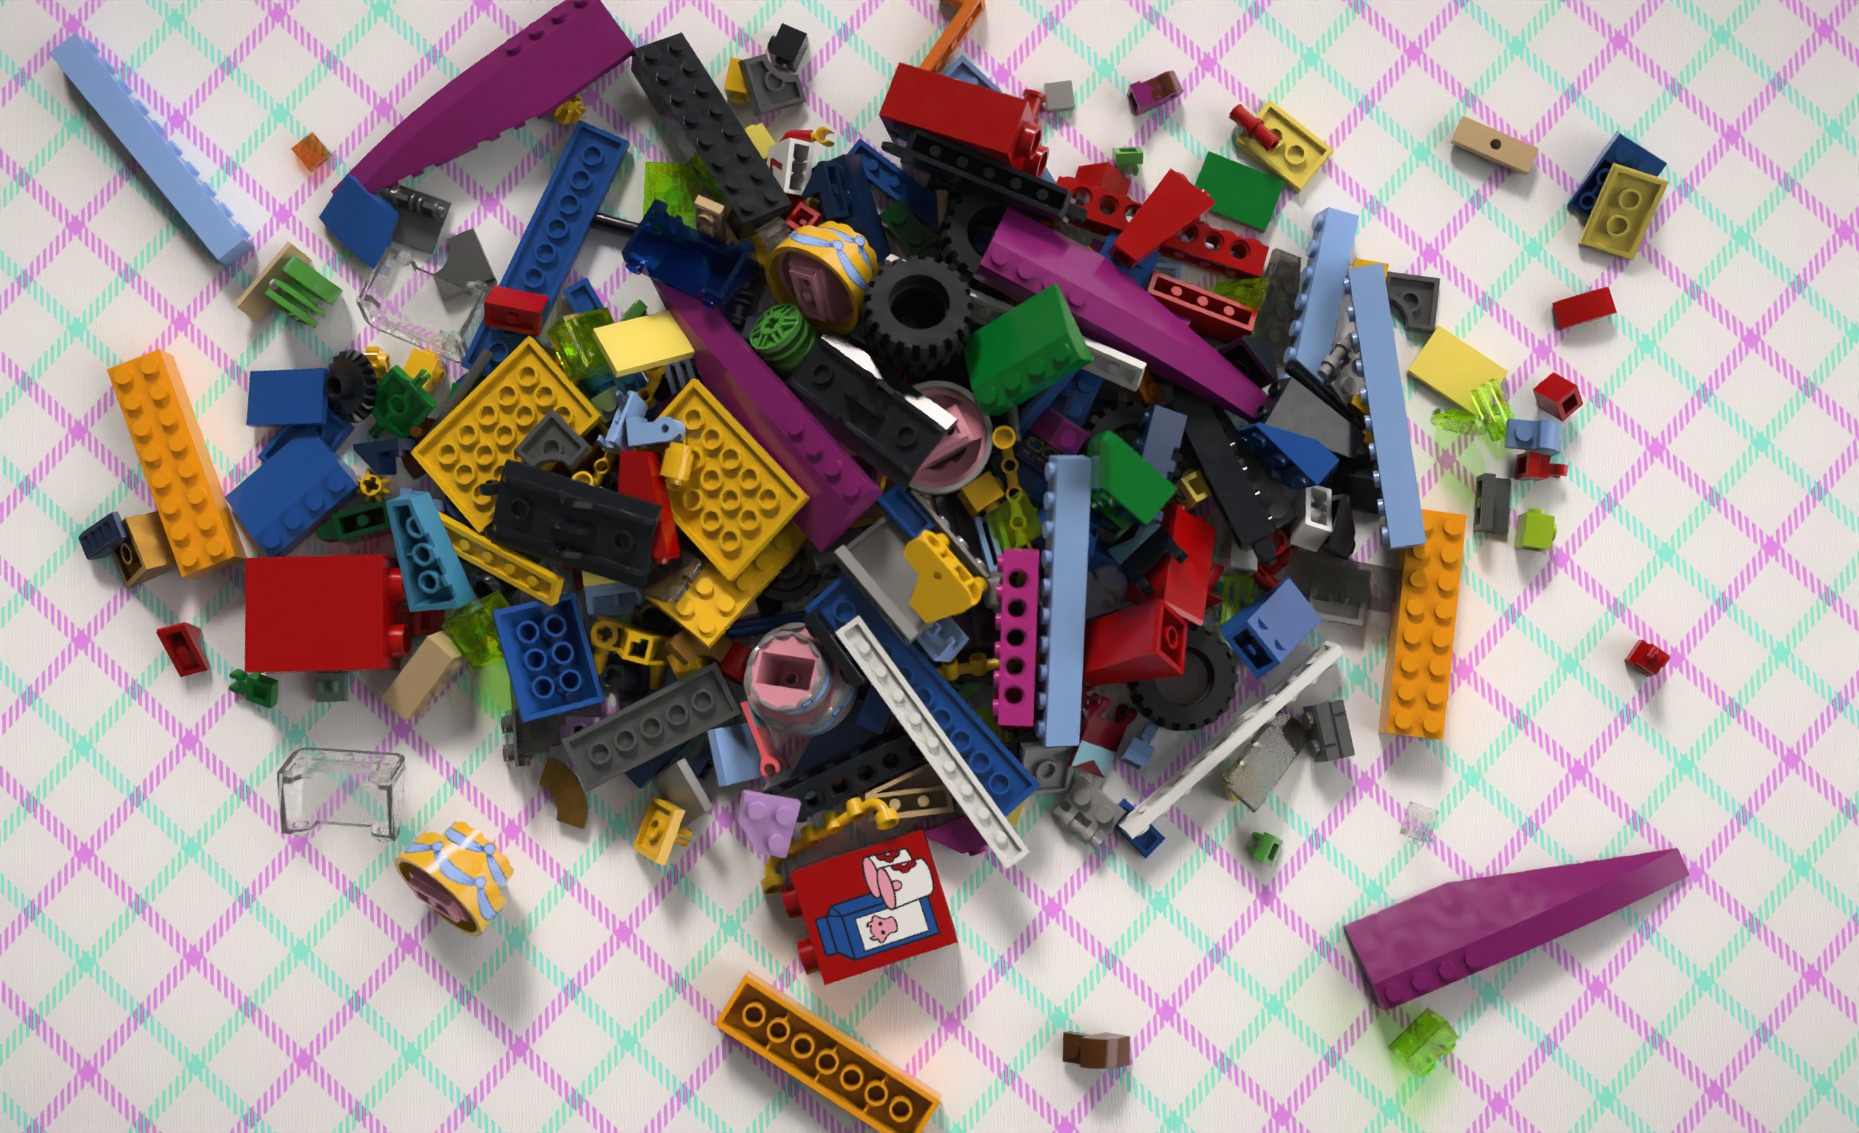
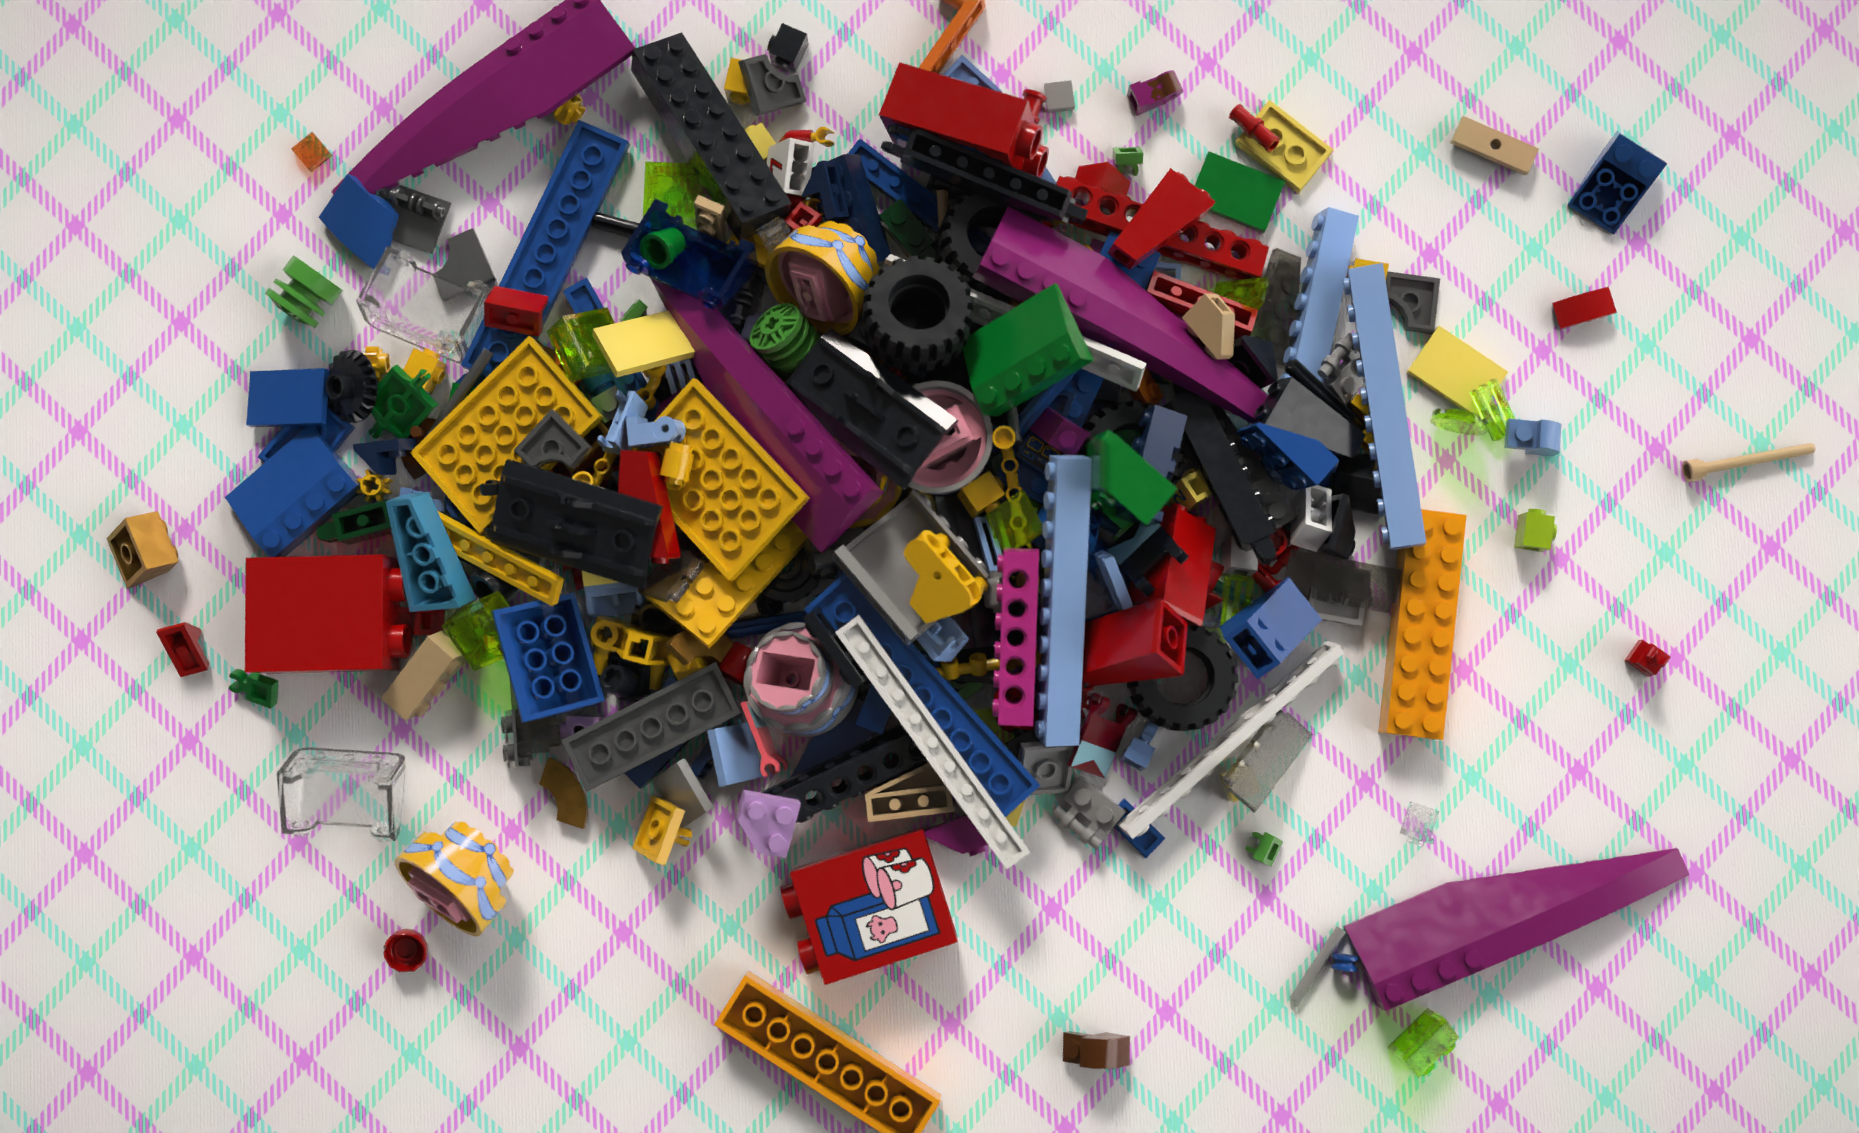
light blue brick [49,33,254,267] -> none
dark blue slope [78,511,128,560] -> none
light orange brick [107,349,247,580] -> none
tan tile [234,241,312,323] -> none
sand green tile [316,673,348,702] -> none
yellow bar [760,798,900,895] -> none
blue tile [876,484,936,541] -> none
dark grey brick [1301,699,1355,762] -> none
dark grey panel [1473,473,1511,534] -> none
red piece [1515,451,1568,481] -> none
red brick [1532,372,1583,422] -> none
light yellow tile [1578,163,1669,261] -> none
none -> red hair [383,928,428,972]
none -> green piece [640,227,686,269]
none -> light blue tile [1094,550,1133,610]
none -> tan slope [1182,293,1235,359]
none -> light grey bar [1290,926,1346,1004]
none -> blue bush [1331,953,1359,972]
none -> tan piece [1682,443,1816,482]

